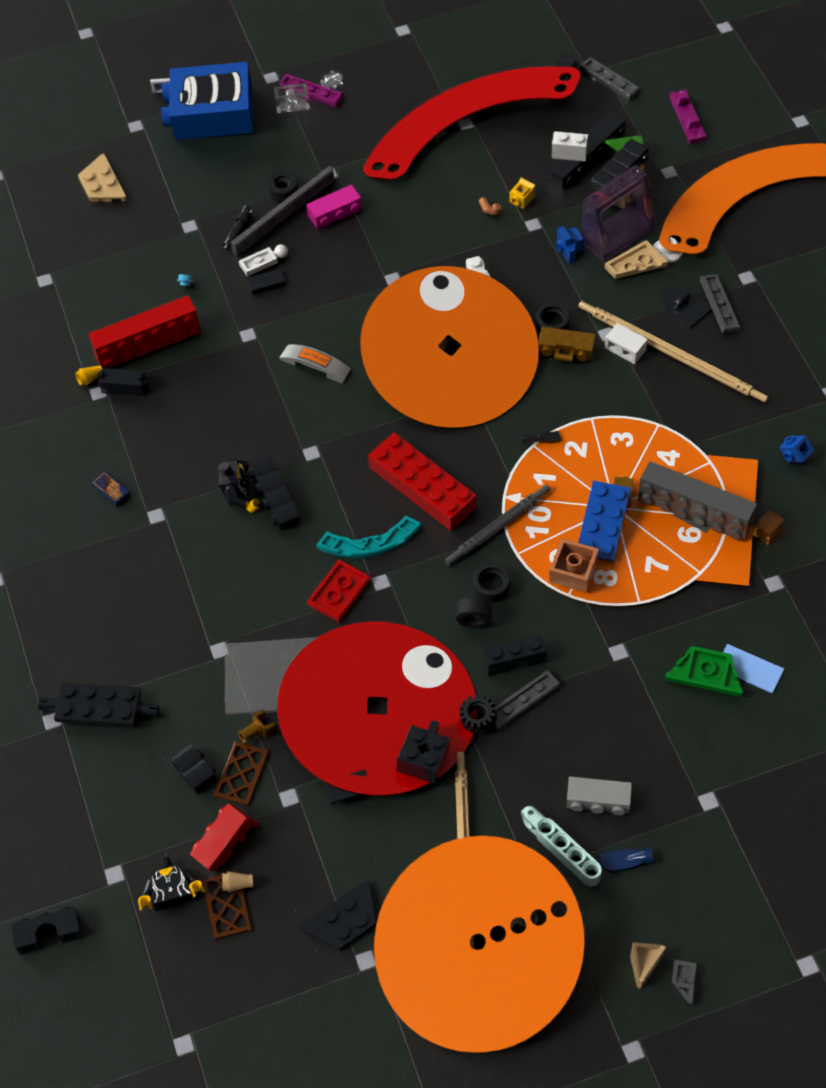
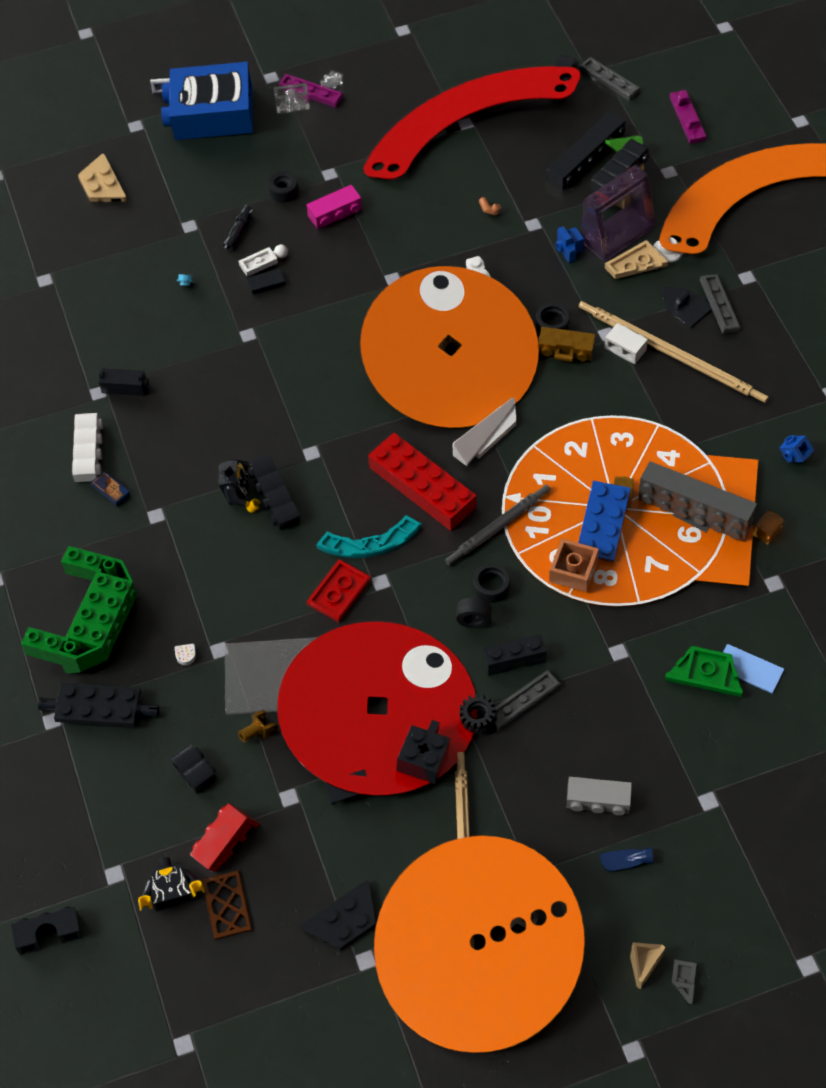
yellow cone [75,365,102,386] -> none
red brick [88,295,201,368] -> none
reddish brown window [213,741,269,806] -> none
tan cone [222,871,253,893] -> none
flat silver tile [231,166,335,256] -> none
light grey slope [279,344,351,384] -> none
yellow window [510,178,535,209] -> none
black piece [521,431,561,444] -> none
light aqua piece [521,806,602,886] -> none
white brick [552,132,588,161] -> none
none -> green wedge [21,546,137,674]
none -> white brick [72,413,103,482]
none -> white tile [175,644,196,665]
none -> white wedge [452,397,516,466]

